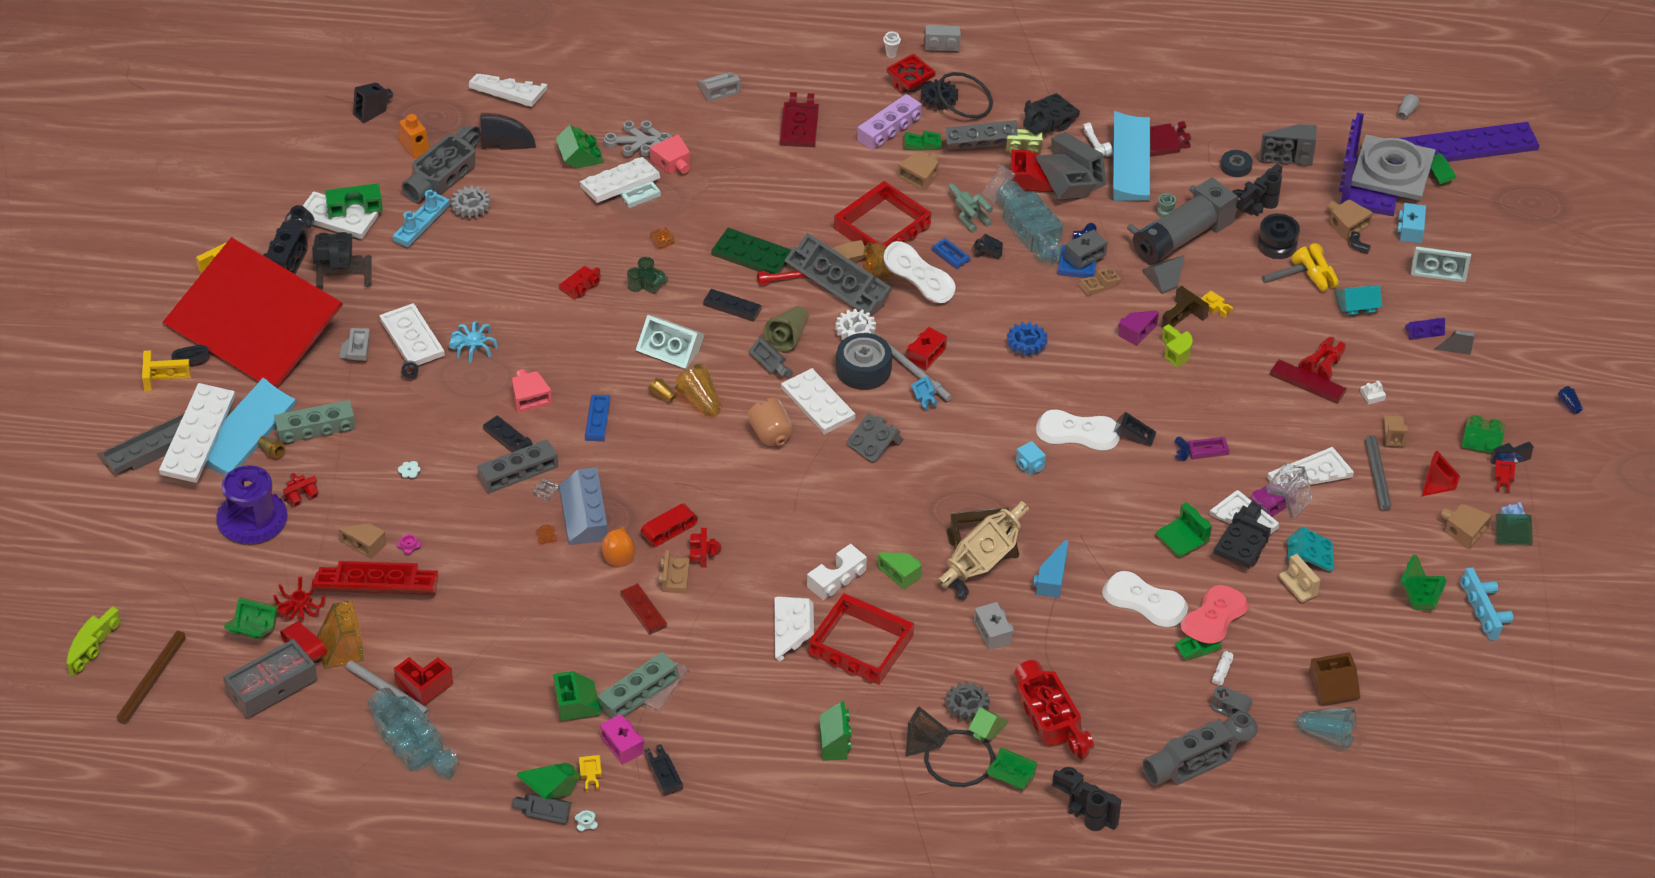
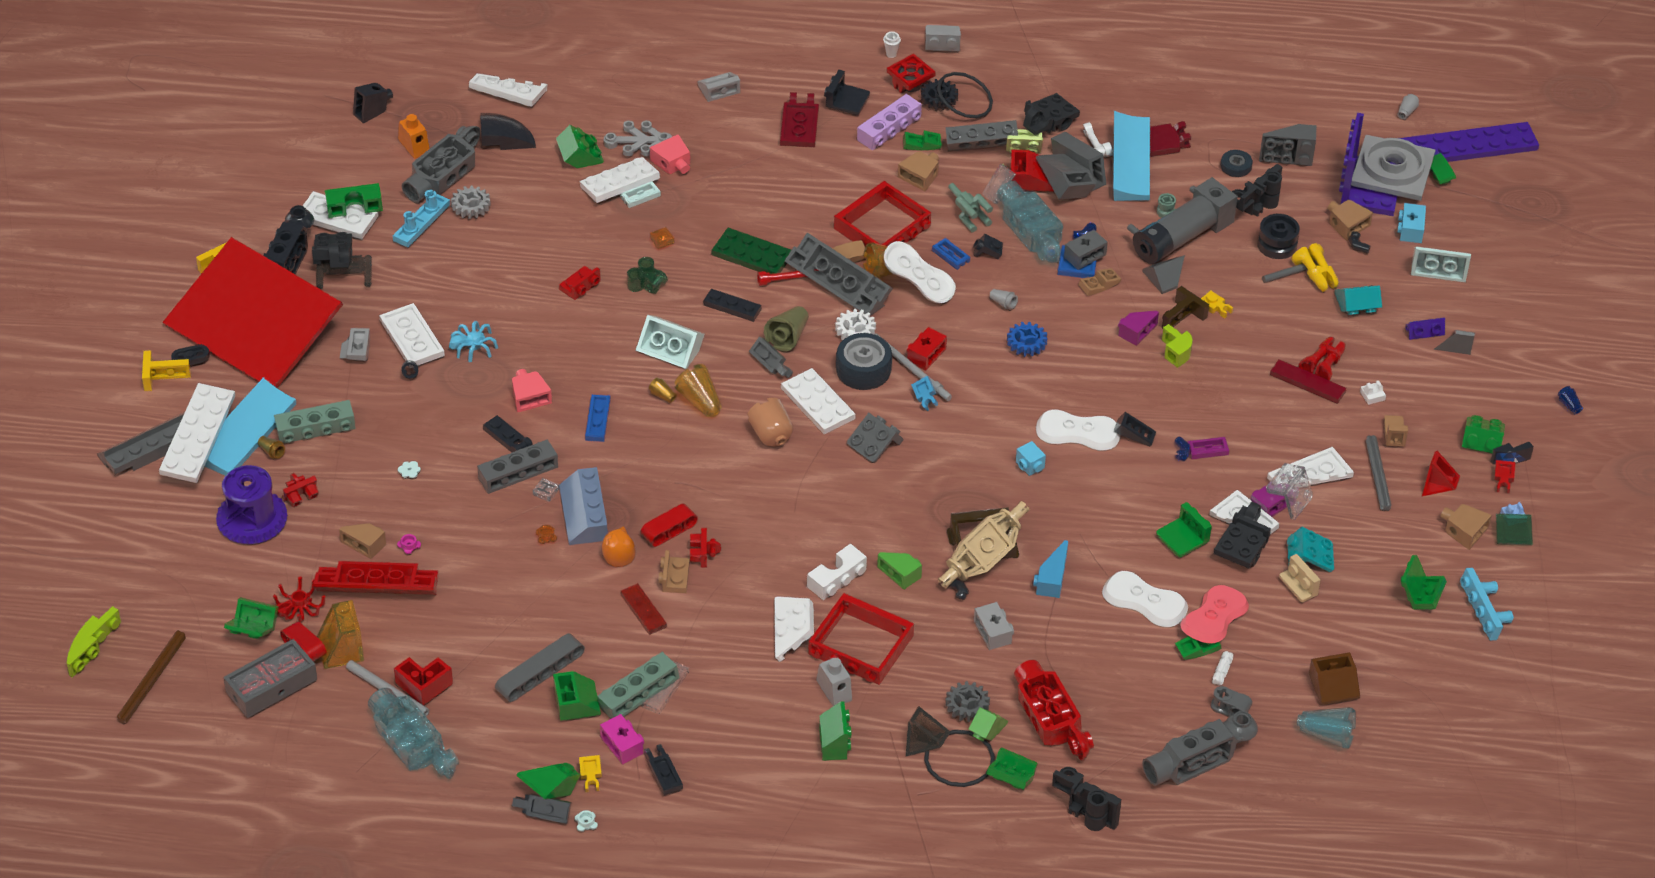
none -> dark grey beam [495,633,585,702]
none -> light grey torso [816,657,852,706]
none -> black bracket [824,70,870,115]
none -> light grey cone [989,289,1018,309]

